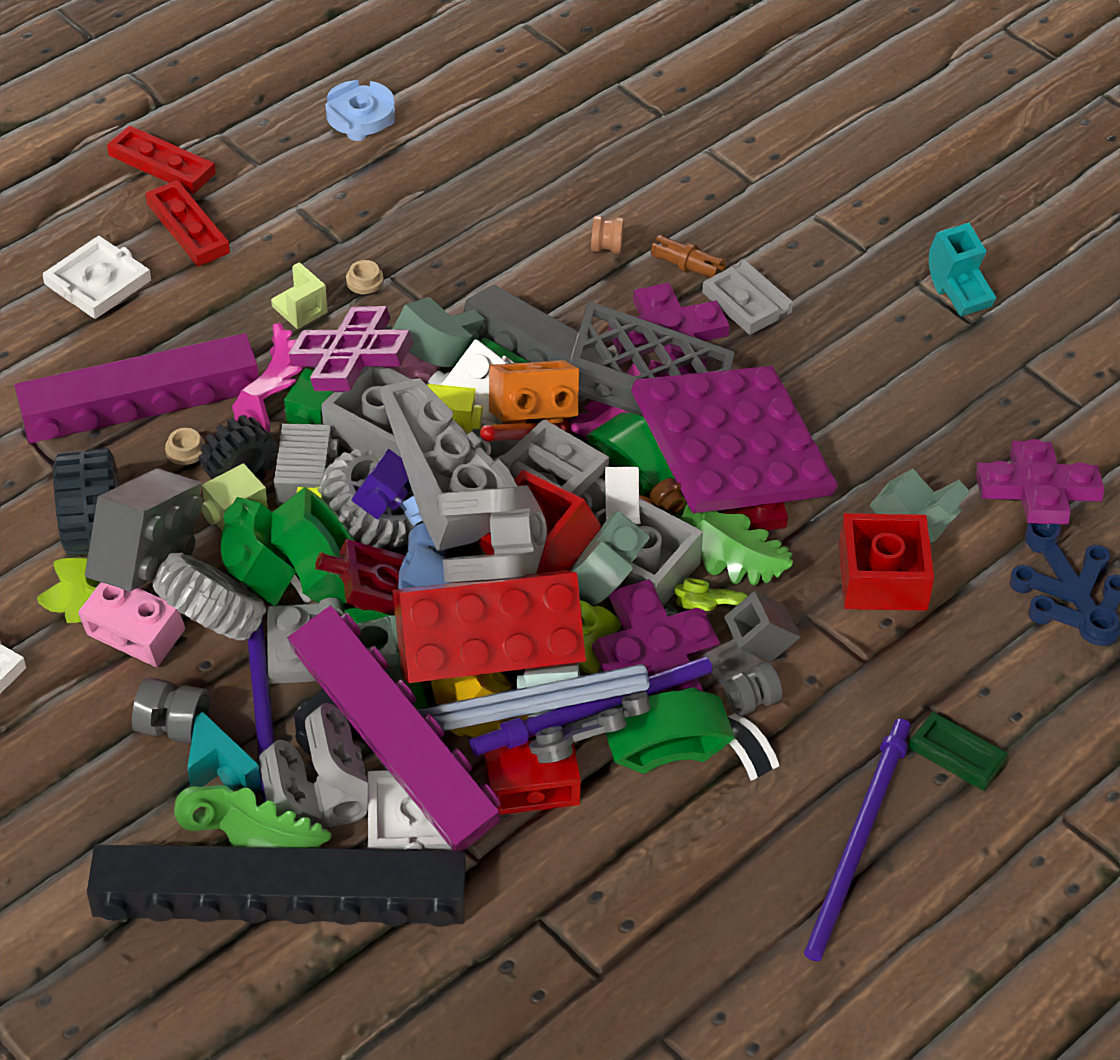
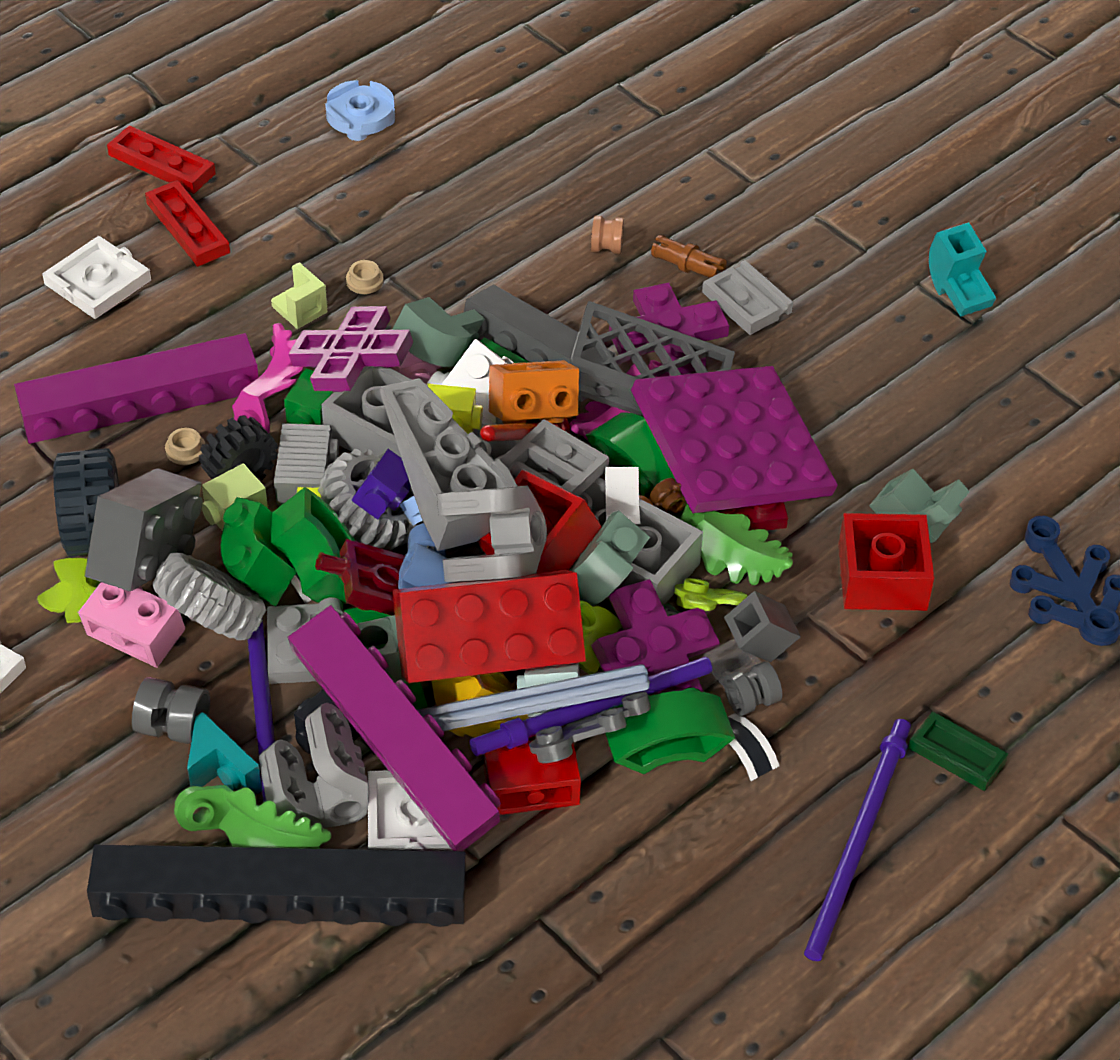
magenta plate [976,439,1104,524] -> none

